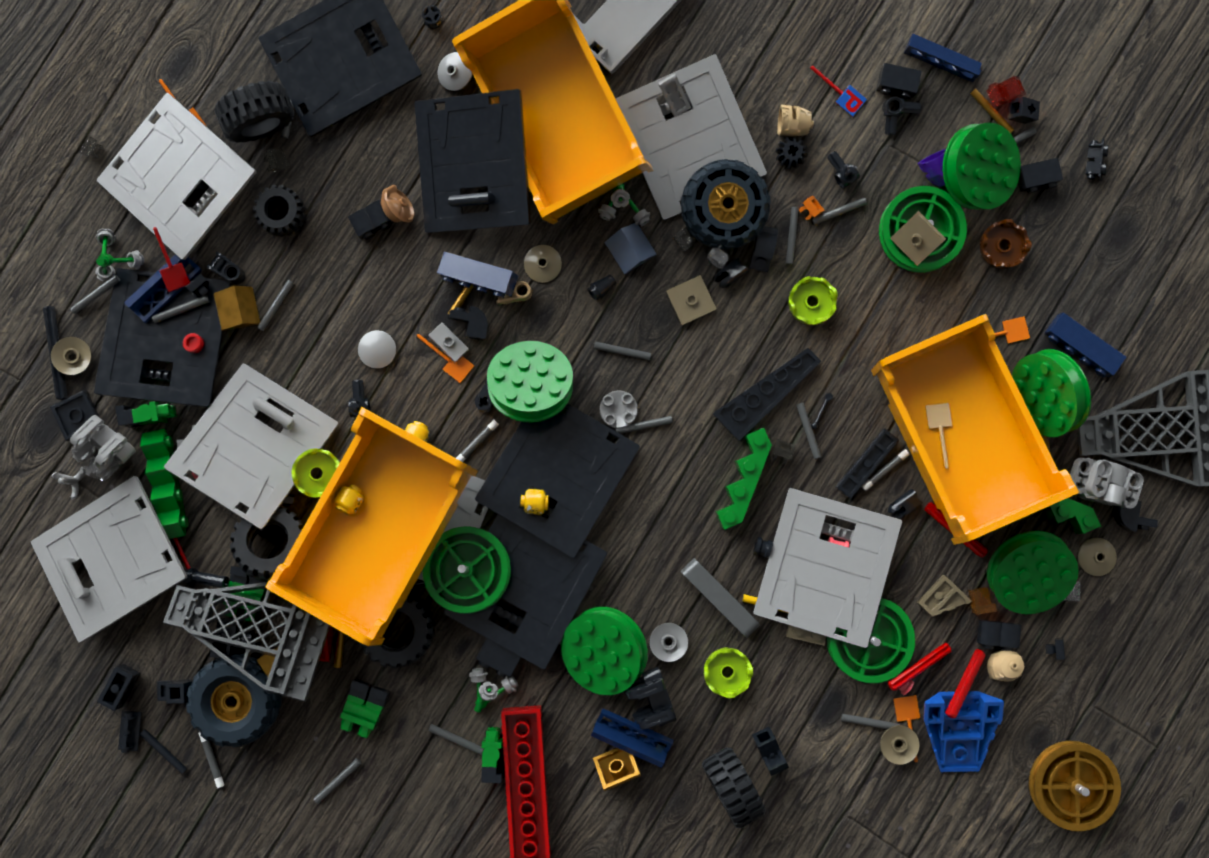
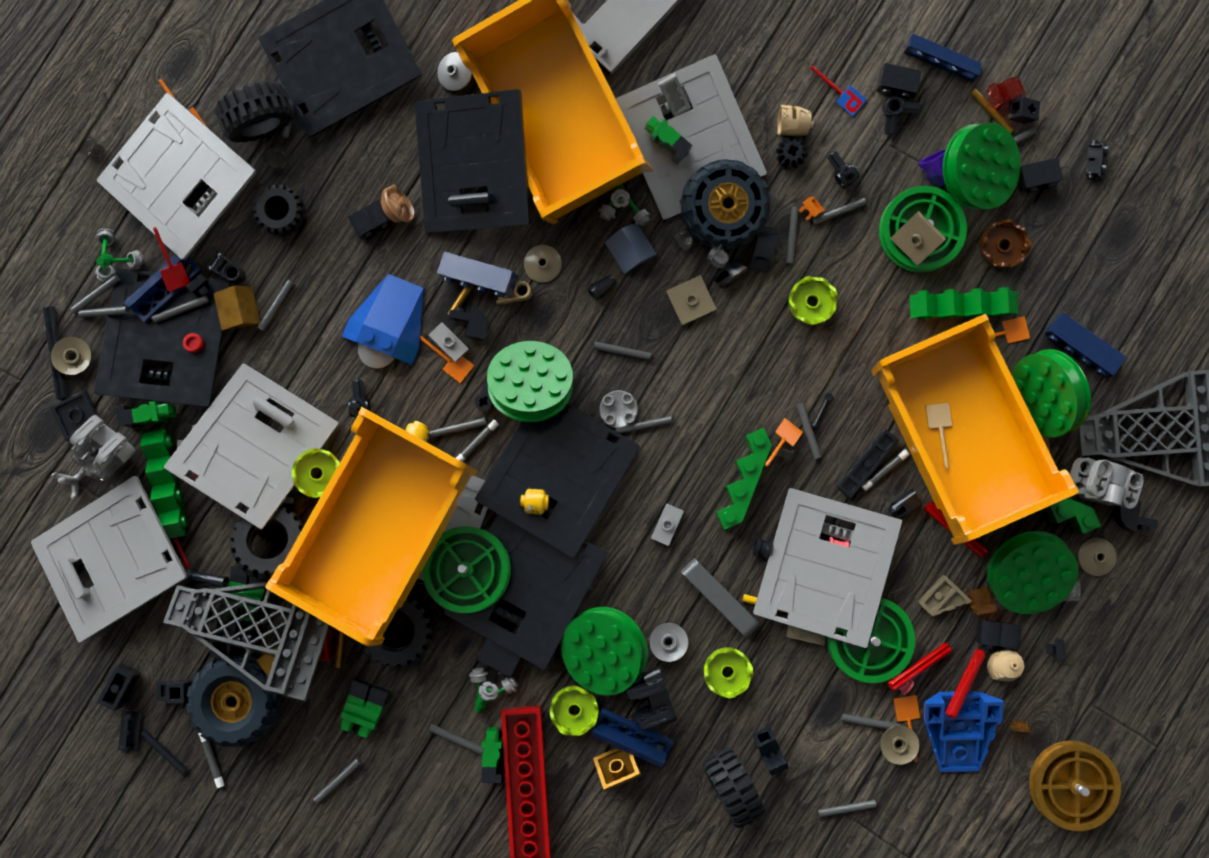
yellow head [334,484,364,515] -> none
black wheel [422,5,443,29] -> none
black wing [713,348,821,441] -> none
none -> dark grey bar [78,306,130,318]
none -> blue wedge [342,274,424,366]
none -> dark grey bar [430,417,487,438]
none -> lime plate [550,685,598,736]
none -> green hips [644,116,693,166]
none -> light grey plate [651,503,684,546]
none -> orange piece [765,418,803,467]
none -> dark grey bar [818,800,877,818]
none -> green brick [909,287,1019,320]
none -> clear orange tile [1010,721,1031,732]

